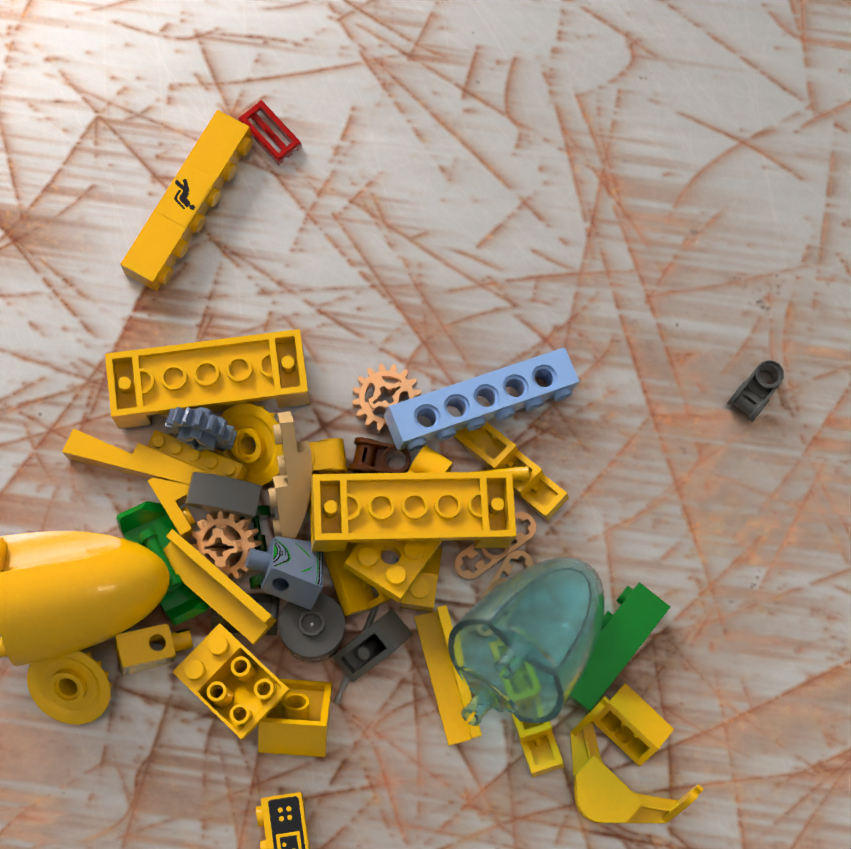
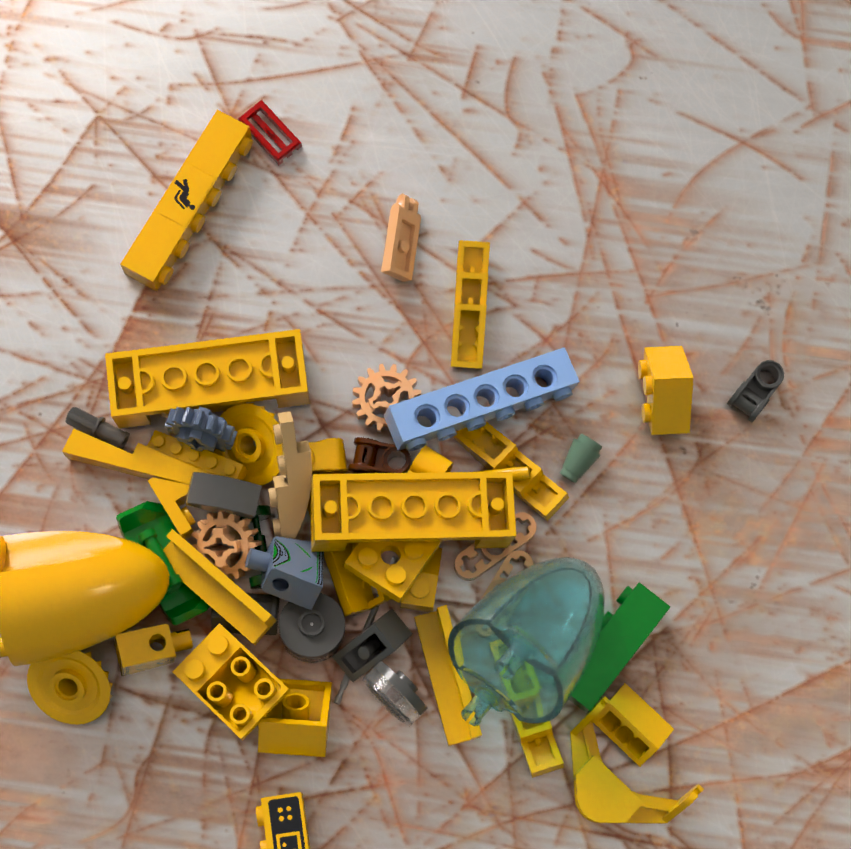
none -> dark grey axle [65,407,130,450]
none -> clear piece [362,661,428,727]
none -> light nougat hinge [381,194,421,282]
none -> yellow slope [451,240,490,369]
none -> sand green cone [560,434,602,483]
none -> yellow brick [638,346,694,435]

